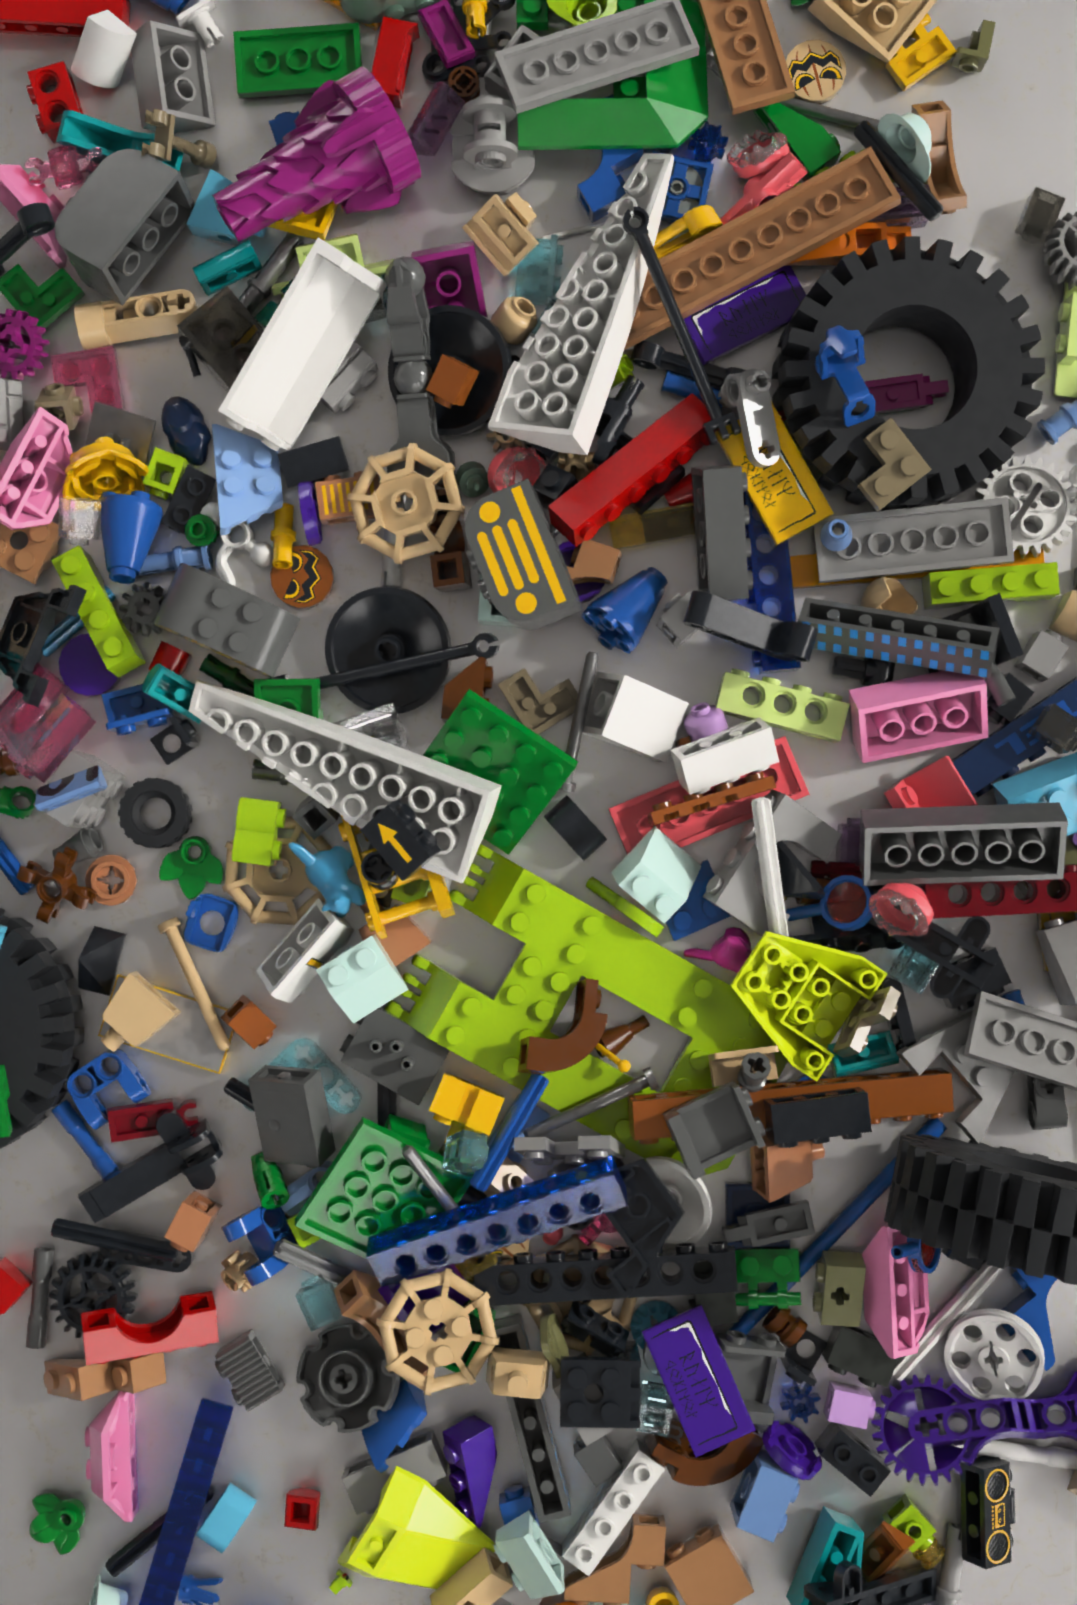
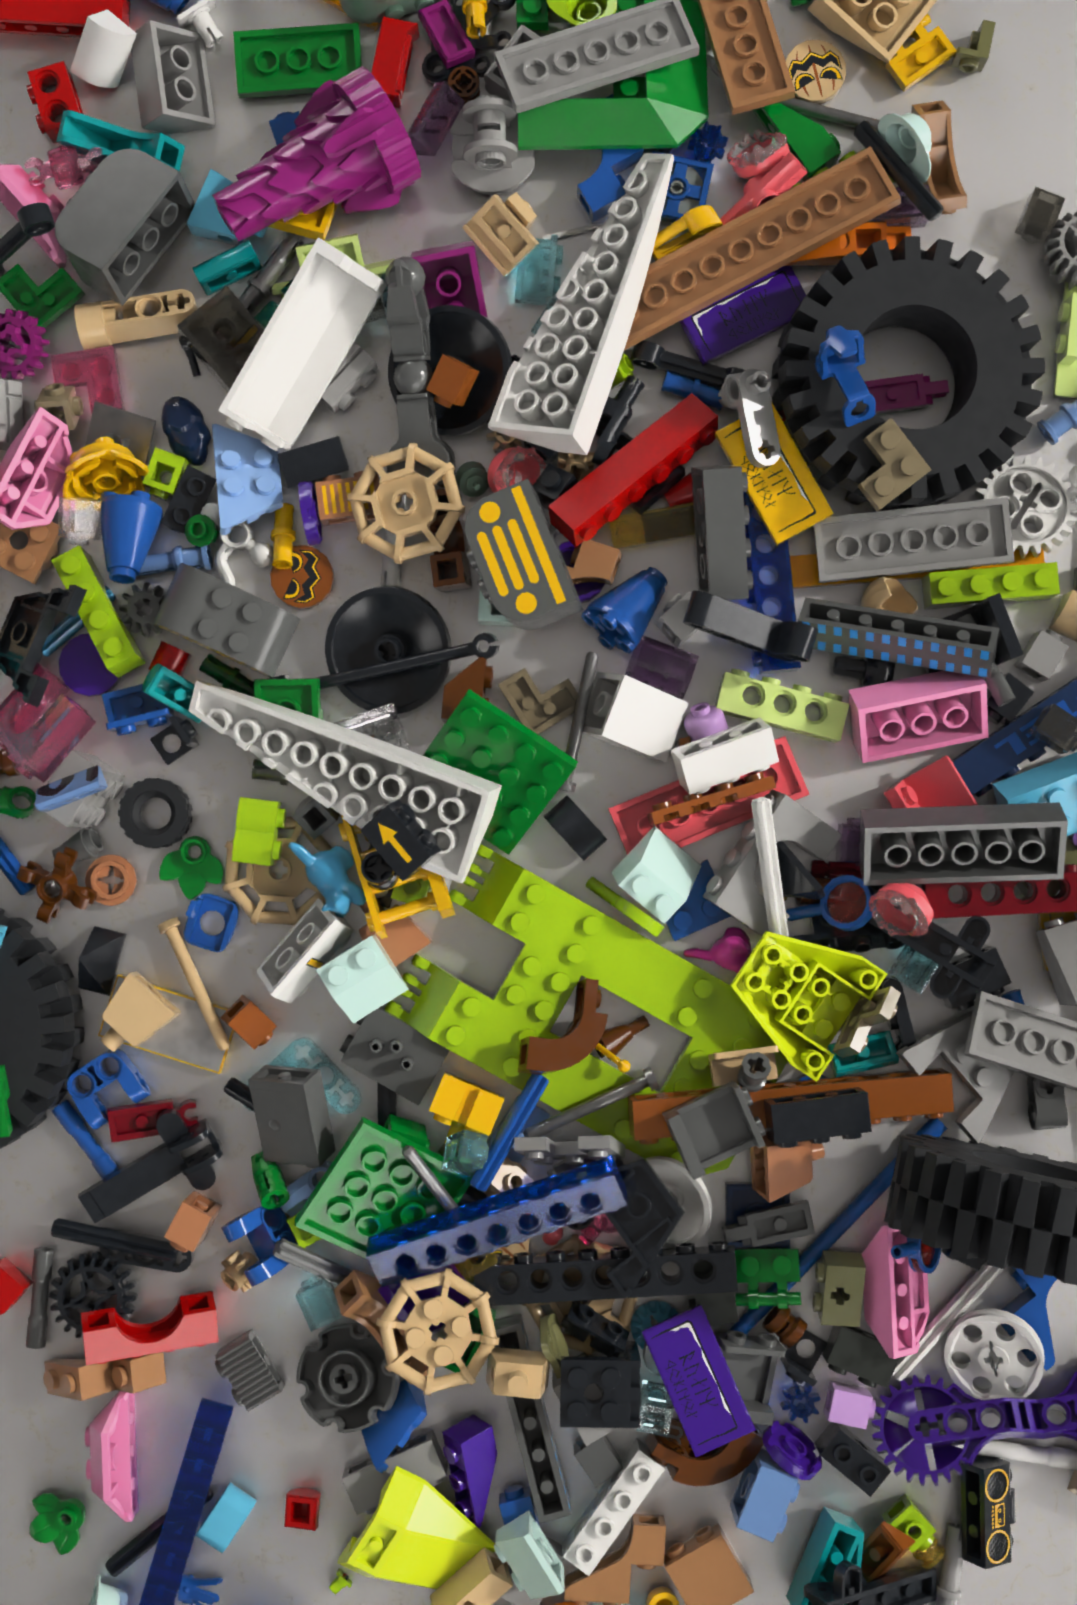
dark tan bar [141,109,217,169] -> none
tan head [491,296,538,345] -> none
black hinge [622,207,741,446] -> none
medium blue cone [820,519,853,551] -> none
none -> clear purple brick [624,635,699,700]

